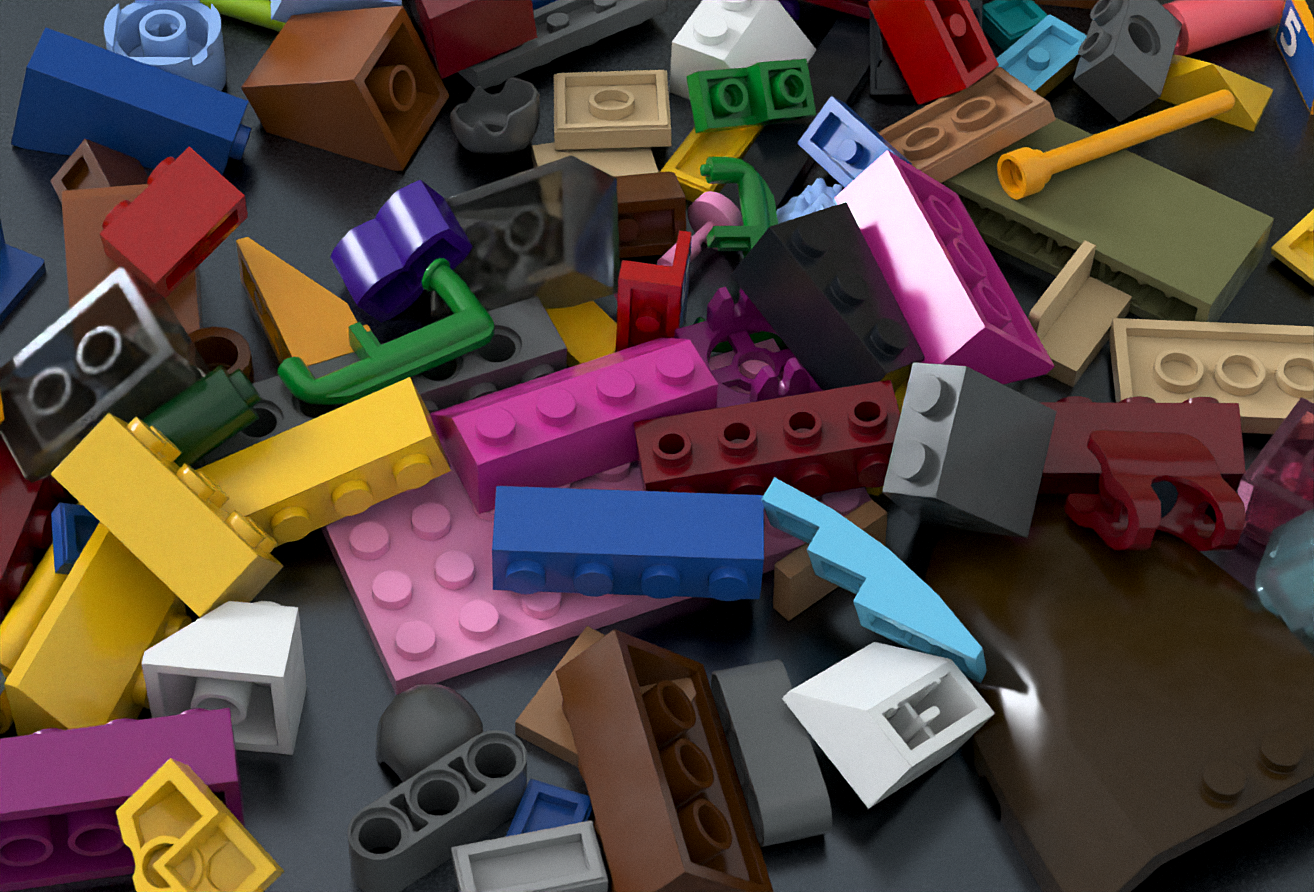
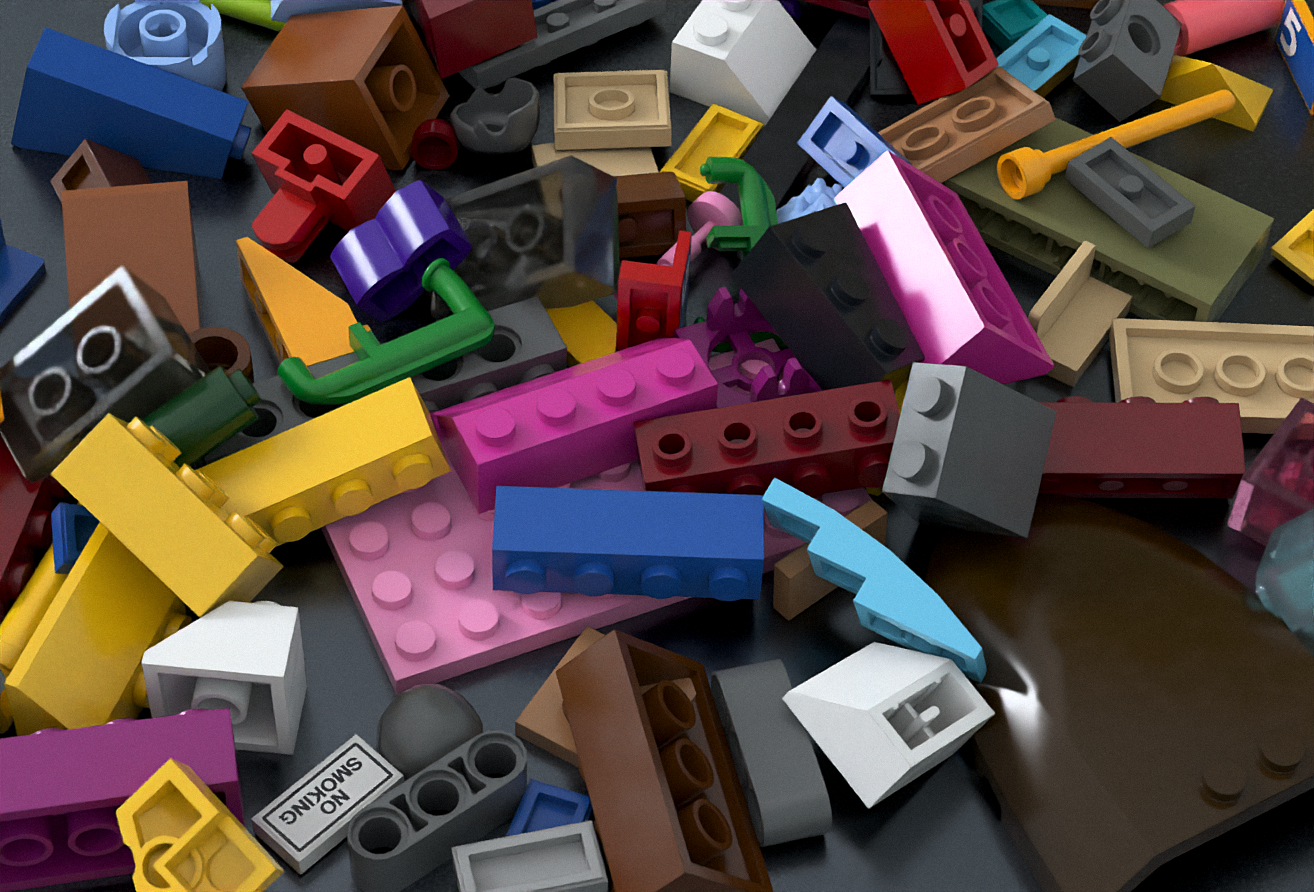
red brick [99,146,248,303] -> none
green slope [686,58,816,133] -> none
dark red piece [1064,430,1246,552] -> none
none -> red brick [251,109,396,263]
none -> white tile [251,734,404,875]
none -> dark red hinge [411,118,458,170]
none -> dark grey plate [1065,137,1196,249]

